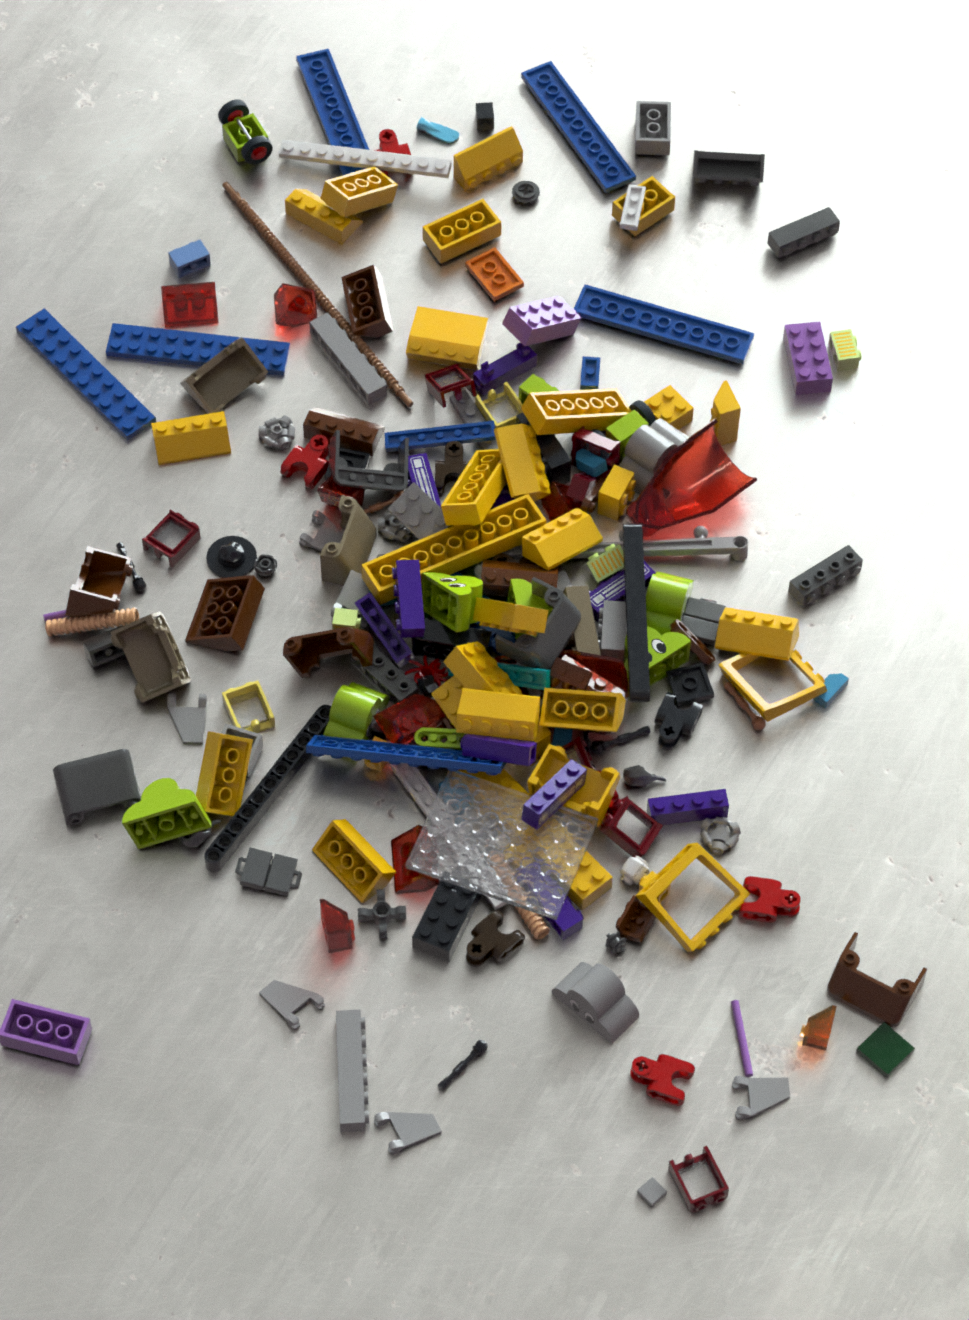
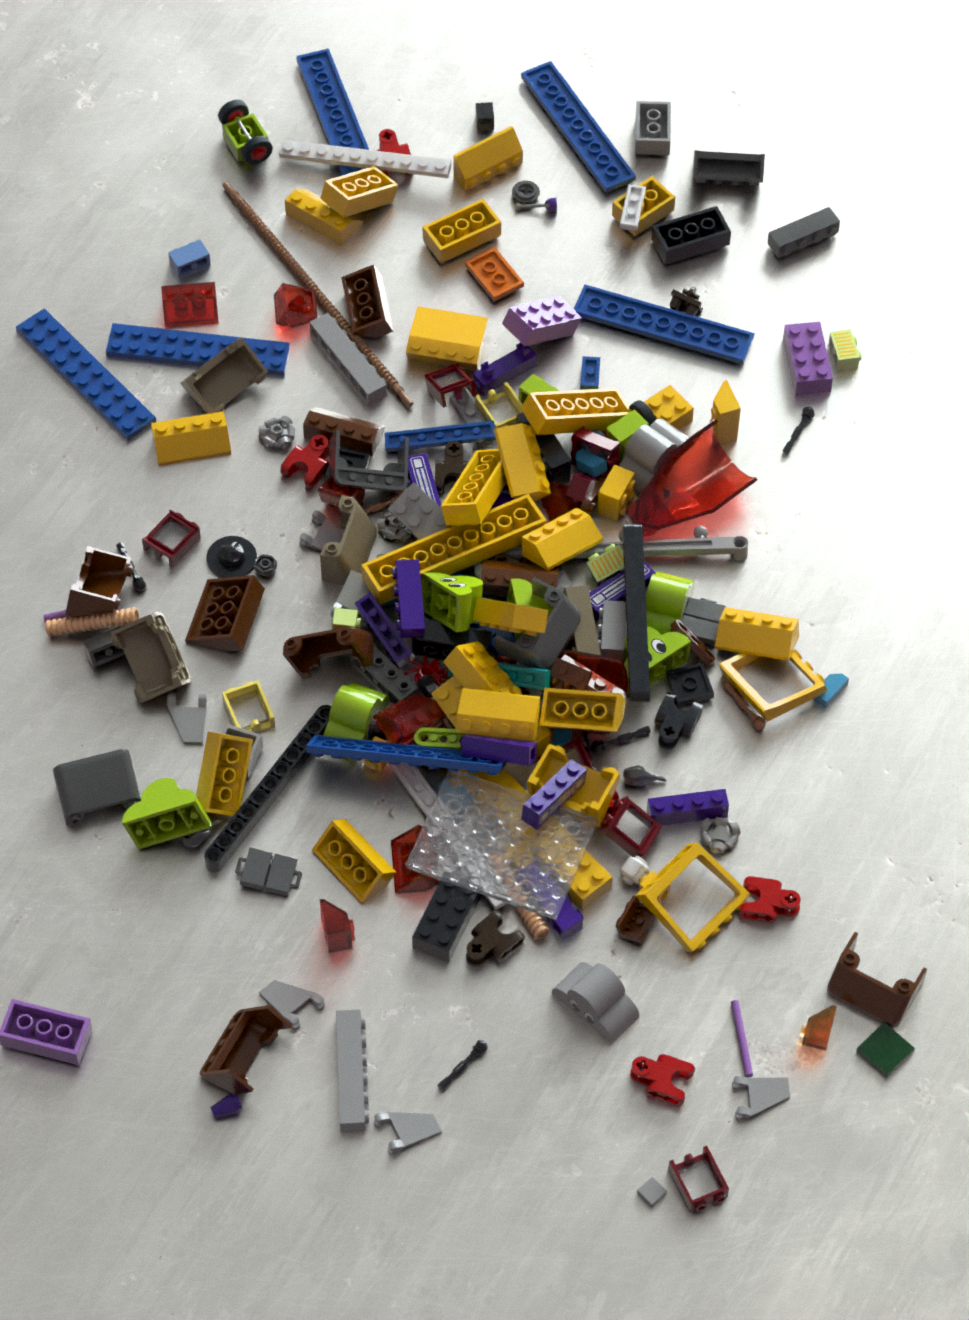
dark grey pin [358,889,406,938] -> none
medium azure piece [416,117,460,143] -> none
dark grey wheel [605,932,627,954] -> none
dark grey brick [788,545,863,607] -> none
none -> reddish brown windscreen [199,1005,292,1094]
none -> dark purple cone [210,1093,243,1118]
none -> hinge [515,197,557,212]
none -> black brick [651,206,731,265]
none -> dark brown hips [669,286,703,316]
none -> black piece [782,406,815,454]

